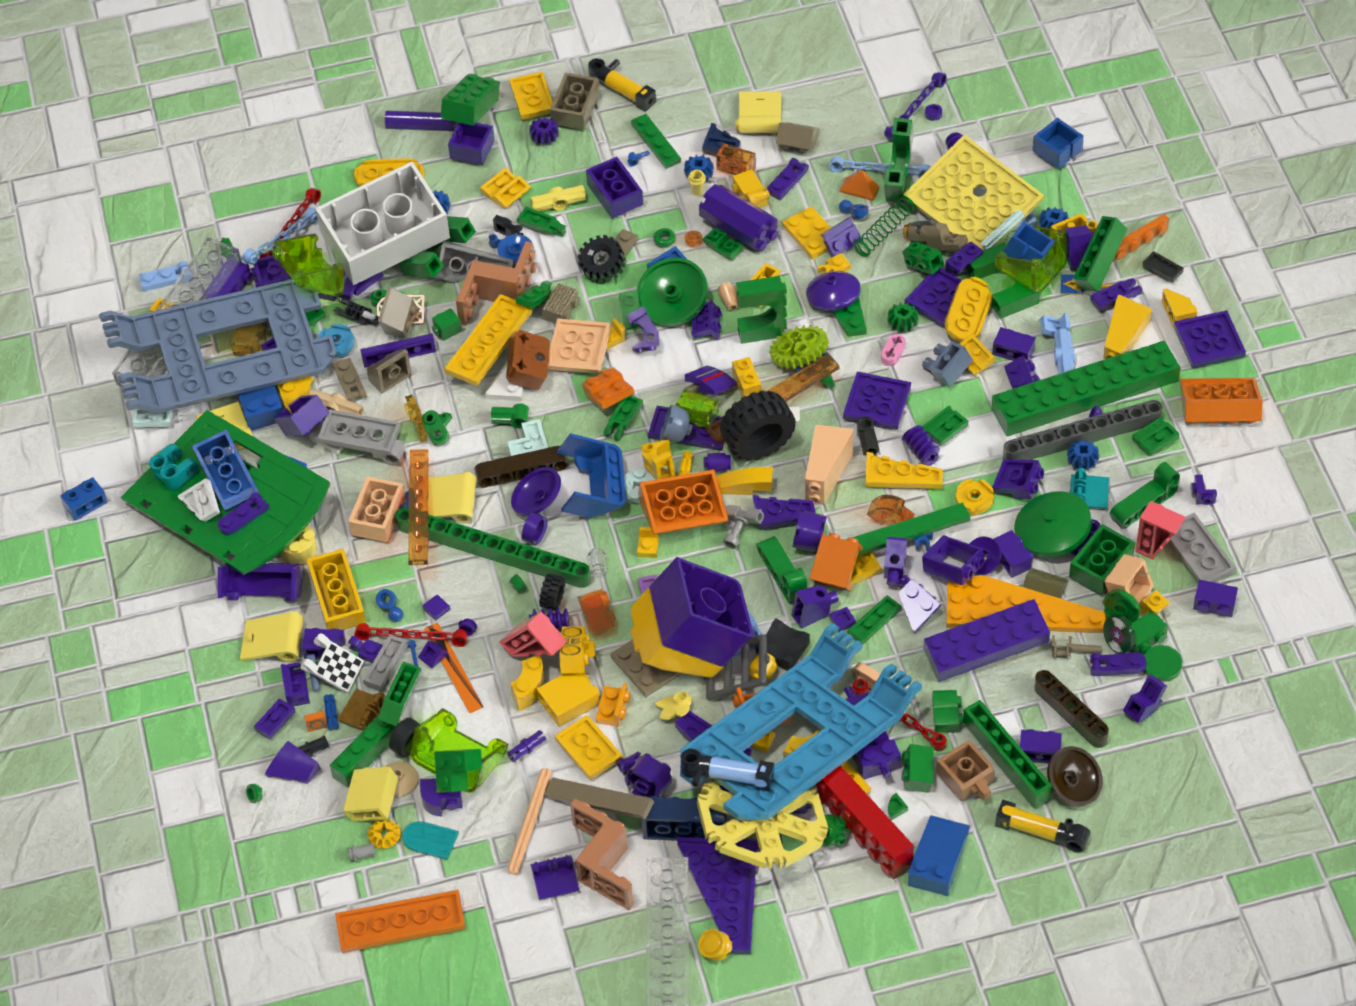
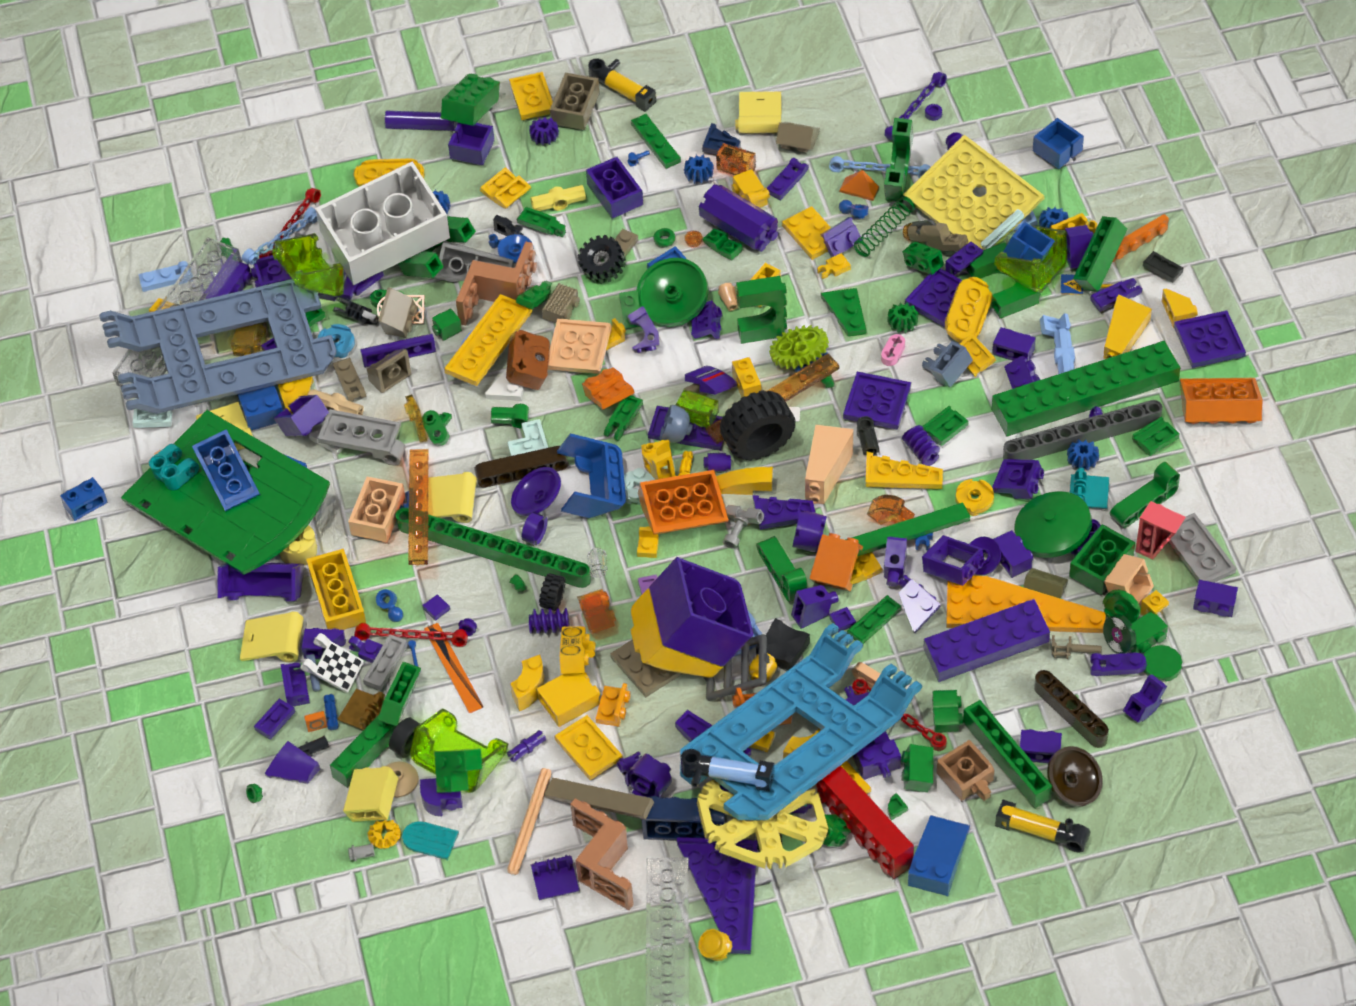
white wing [178,478,220,522] -> none
dark purple plate [218,492,269,535] -> none
orange plate [335,889,466,953] -> none
dark purple slope [418,641,448,668] -> none
coral wedge [499,612,567,657] -> none
light yellow plate [655,691,692,720] -> none
light yellow cone [688,170,706,196] -> none
dark purple dish [806,271,861,311] -> none
dark purple bracket [1190,474,1217,505] -> none

